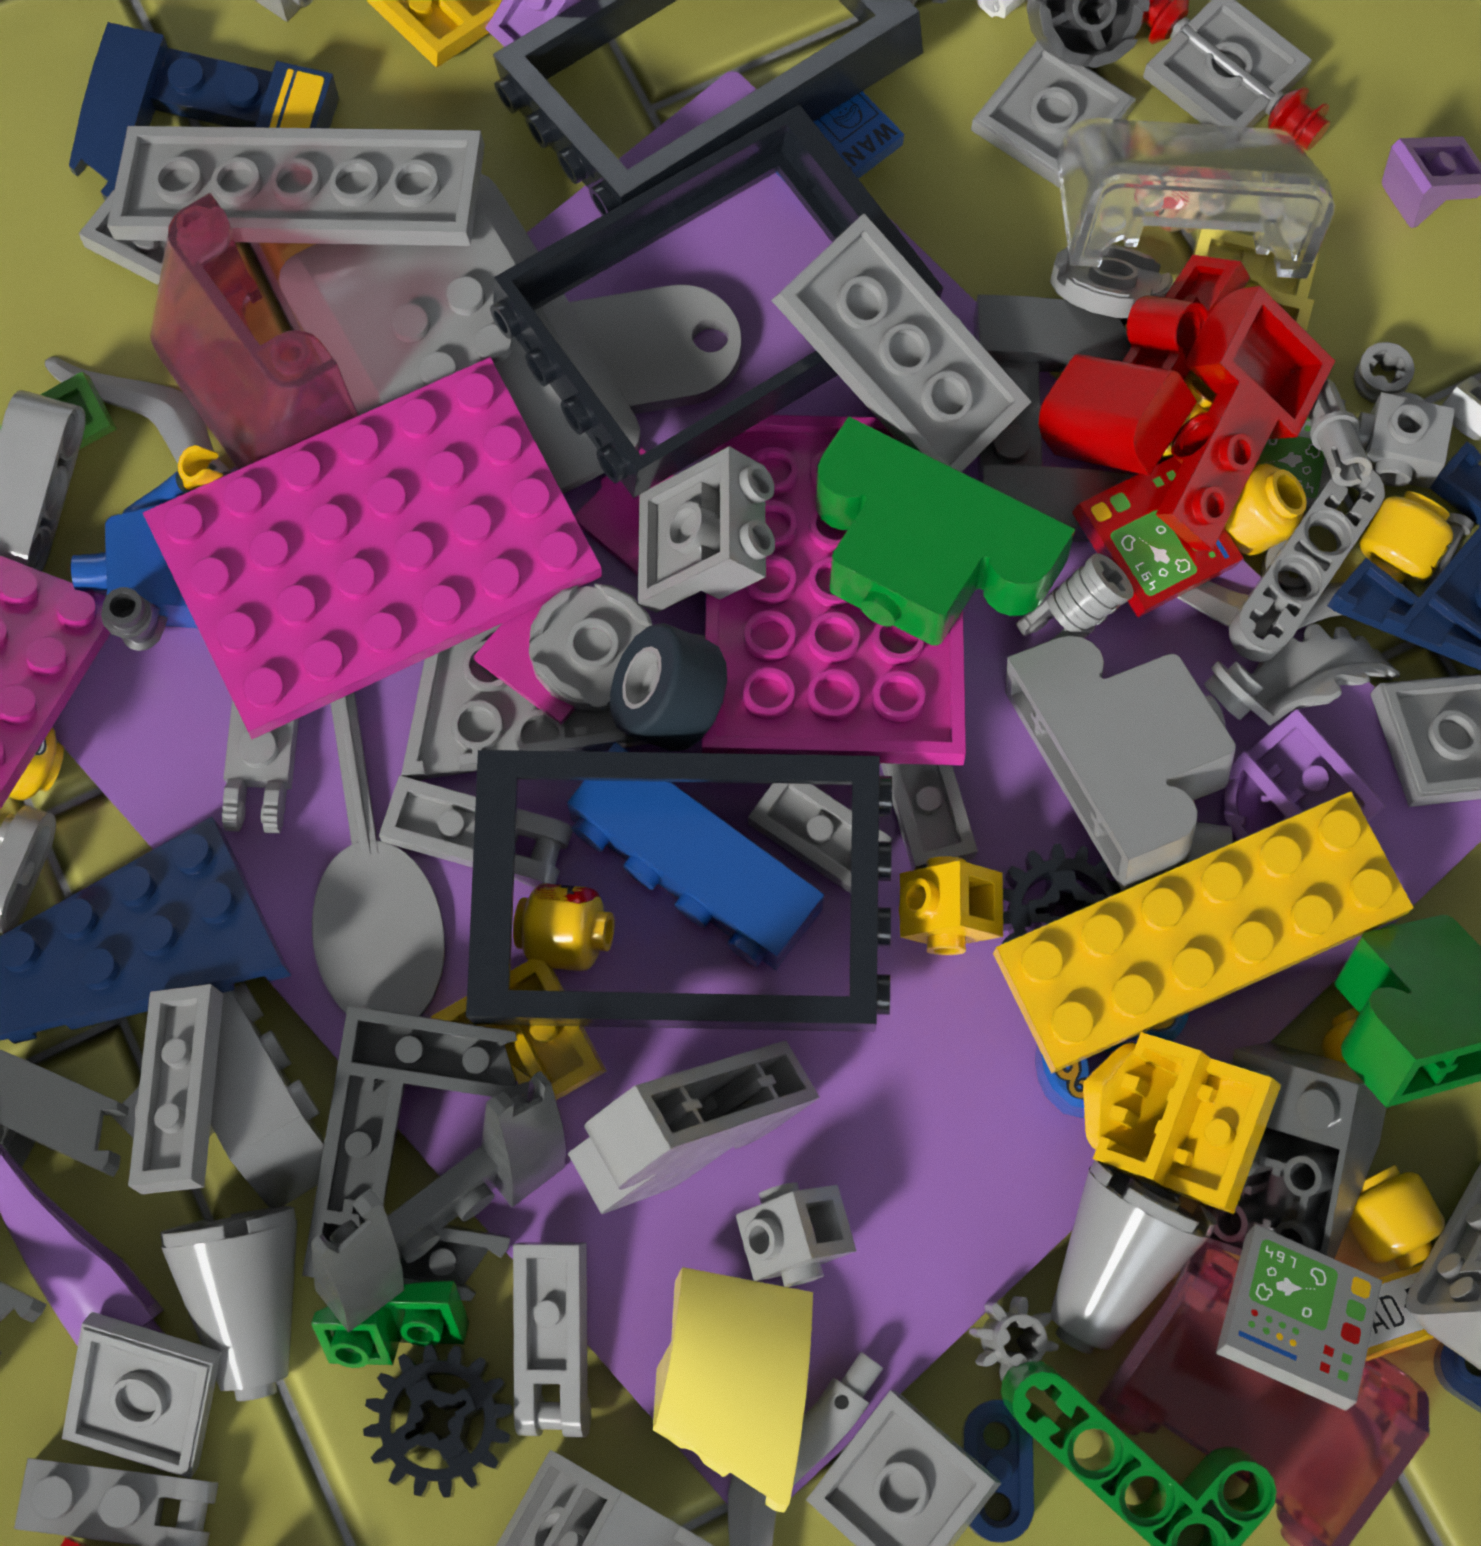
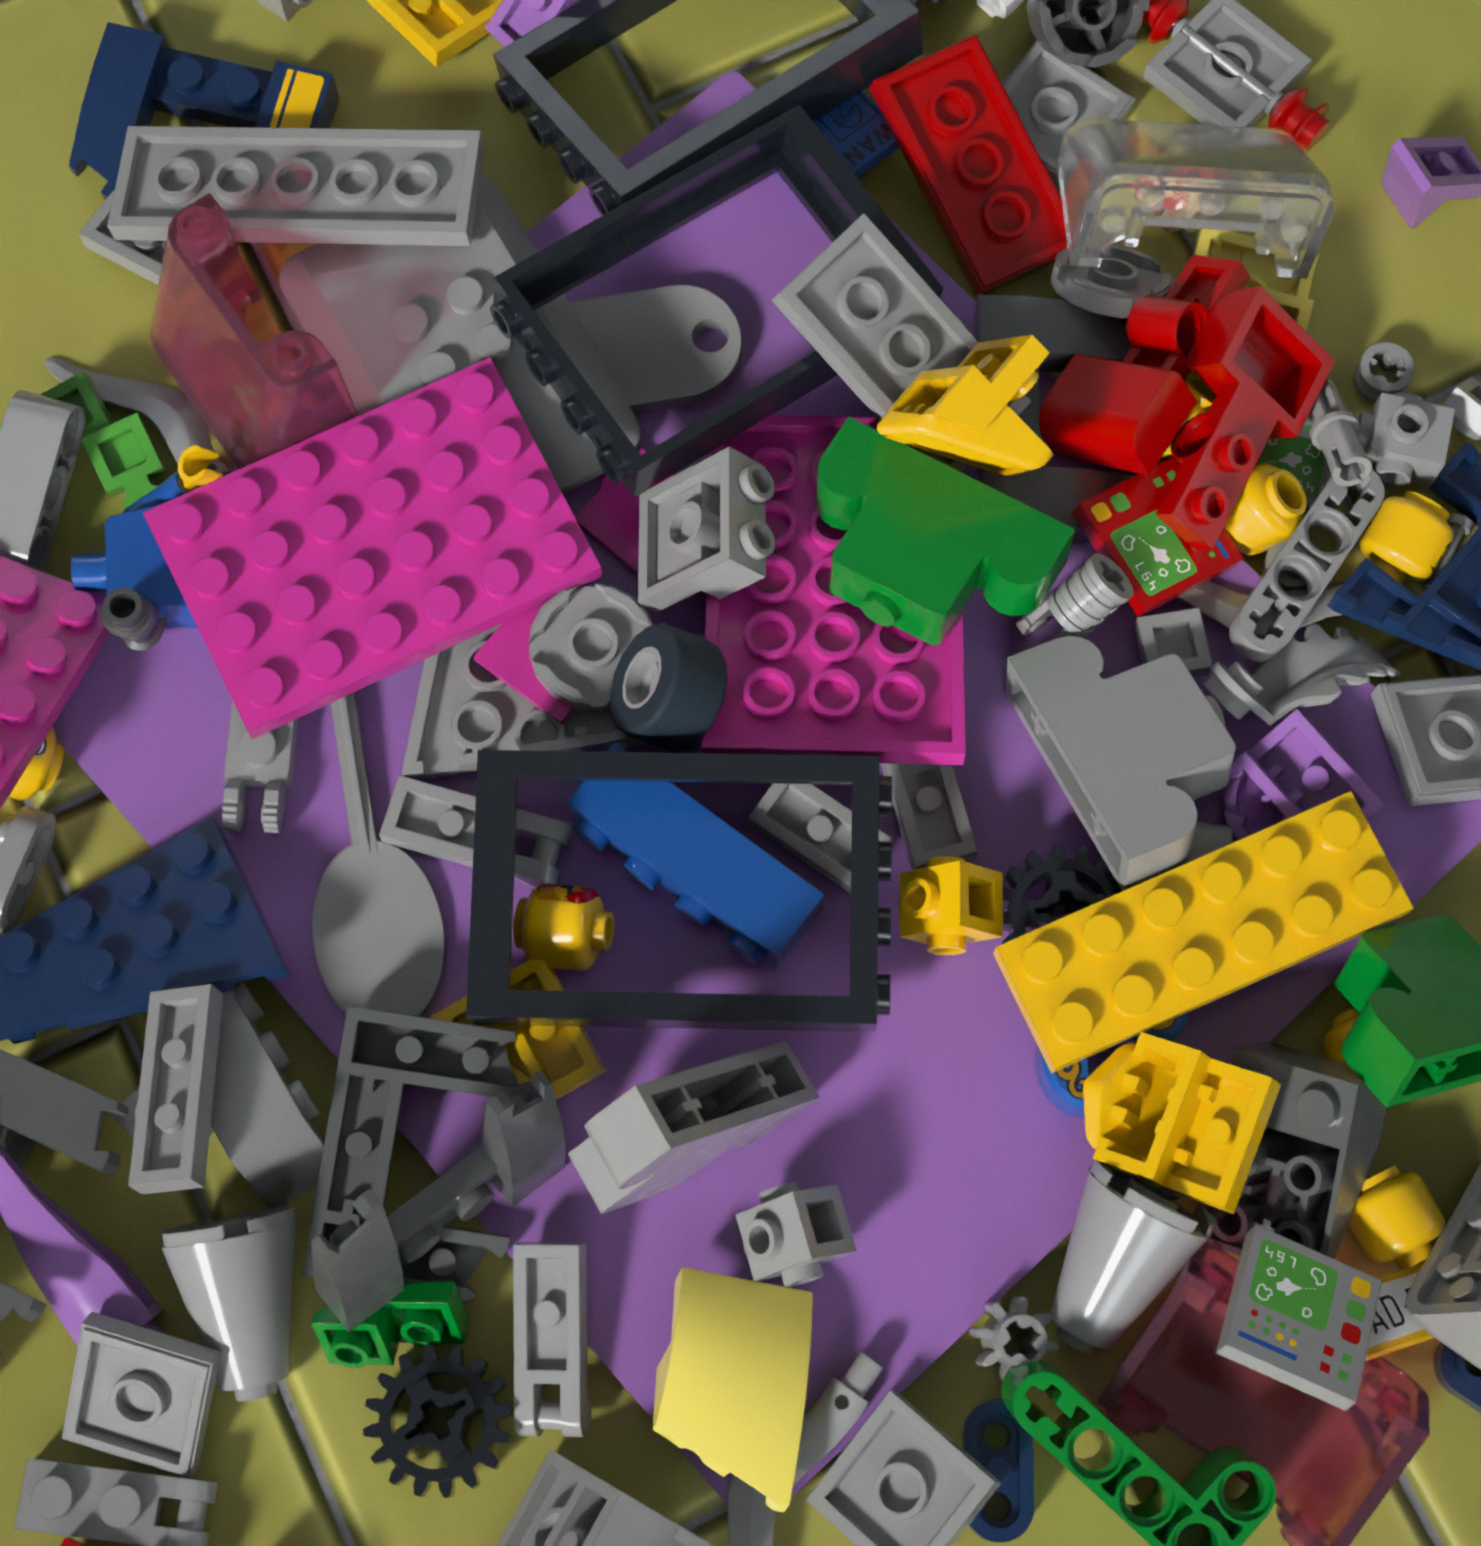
none -> bright green plate [81,413,167,510]
none -> red tile [869,35,1085,297]
none -> yellow piece [877,335,1053,476]
none -> light grey plate [1134,608,1213,677]

